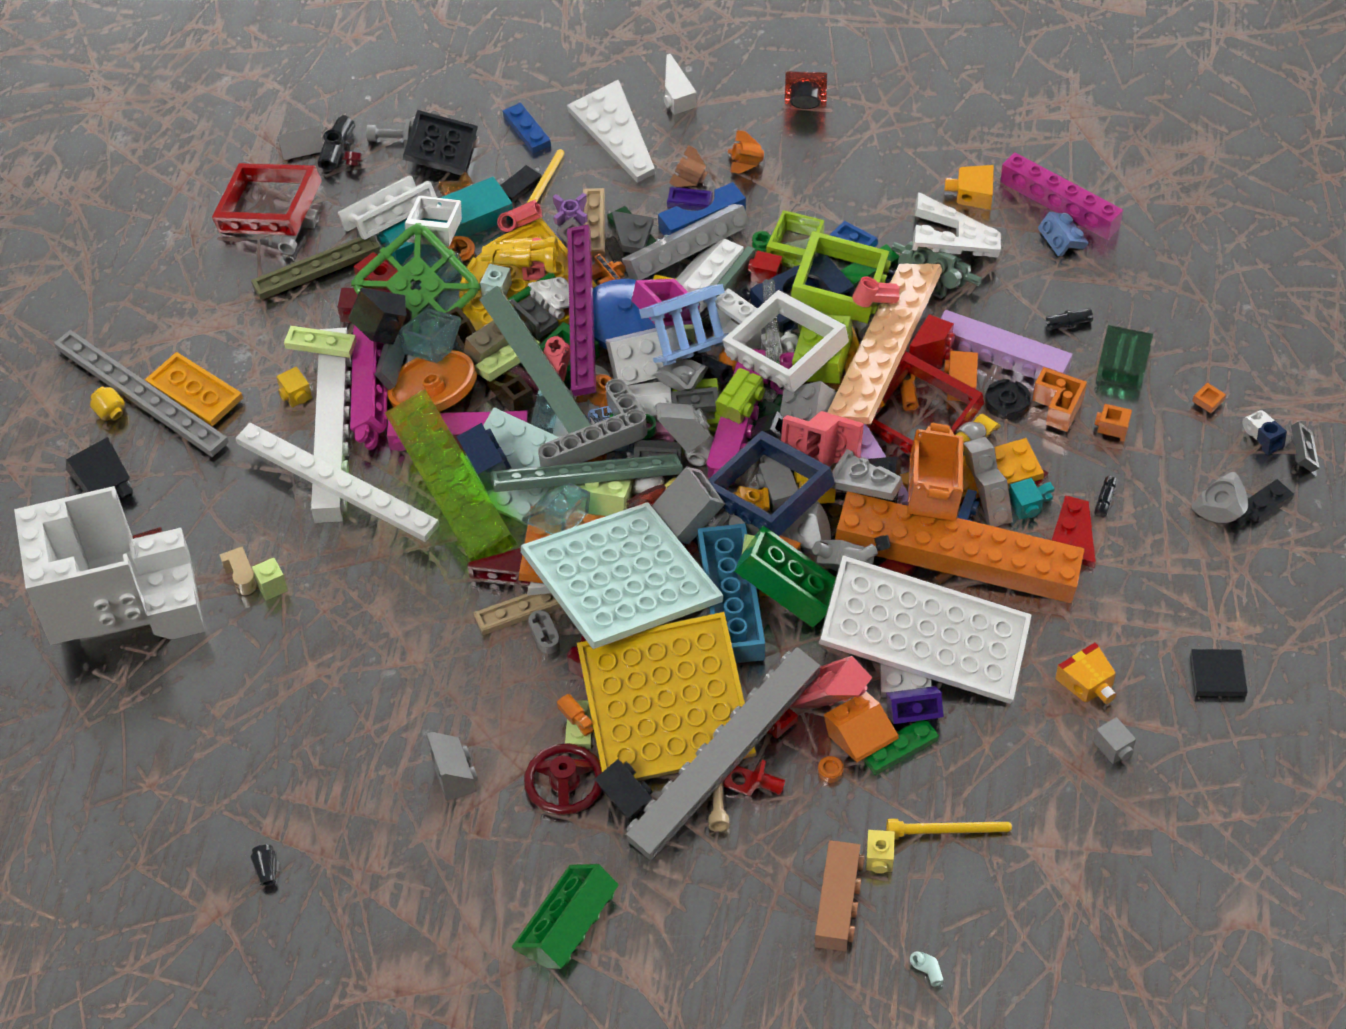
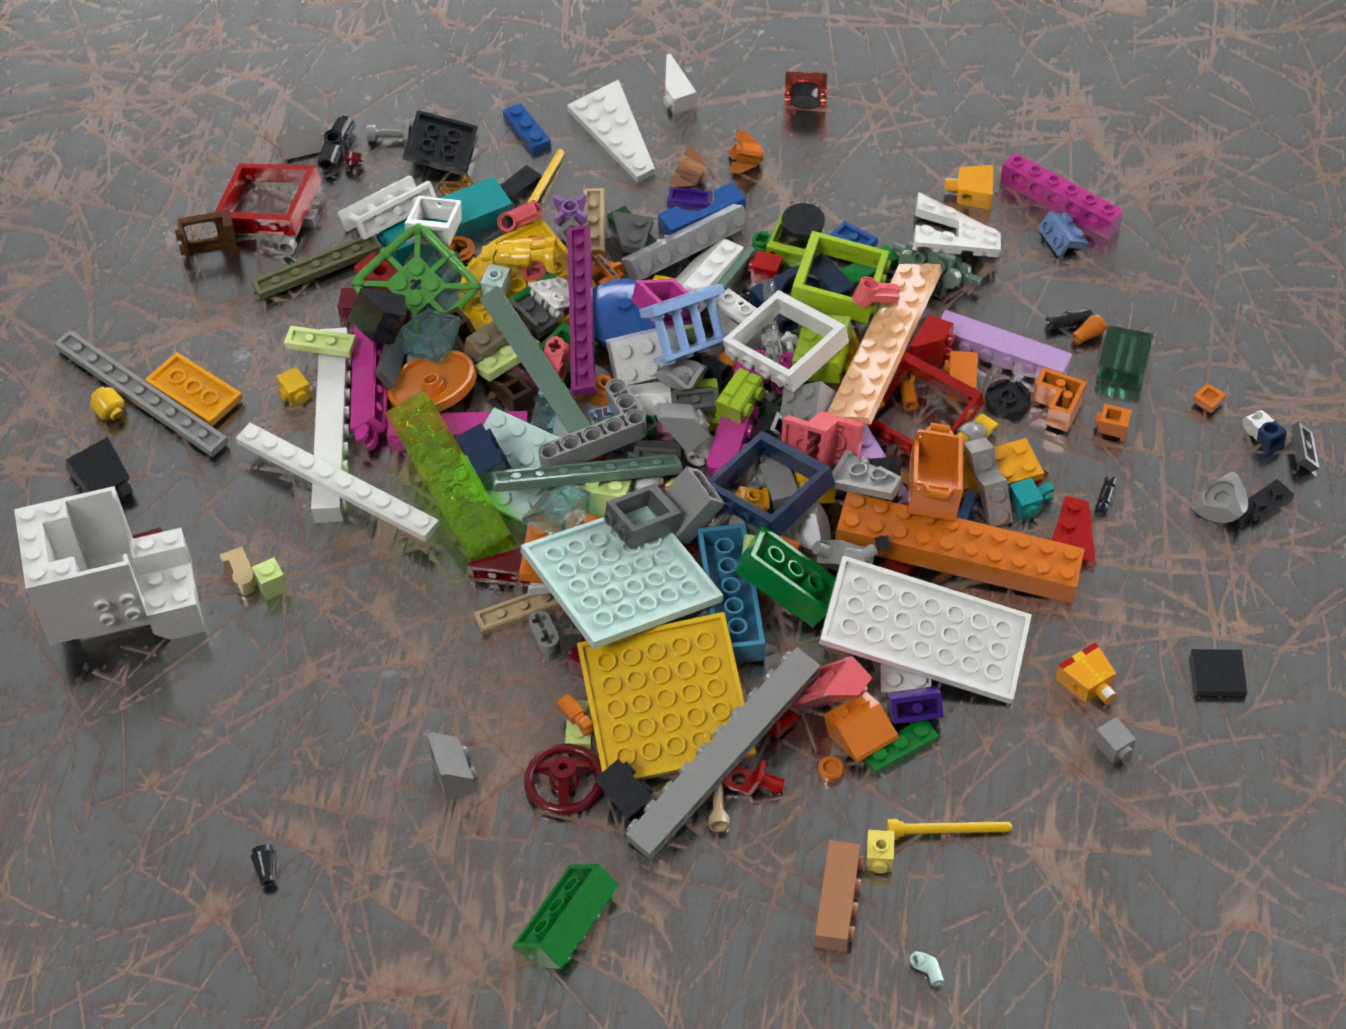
none -> reddish brown window [175,210,239,264]
none -> dark grey window [604,483,682,549]
none -> black tile [781,203,825,240]
none -> orange cone [1072,314,1107,345]

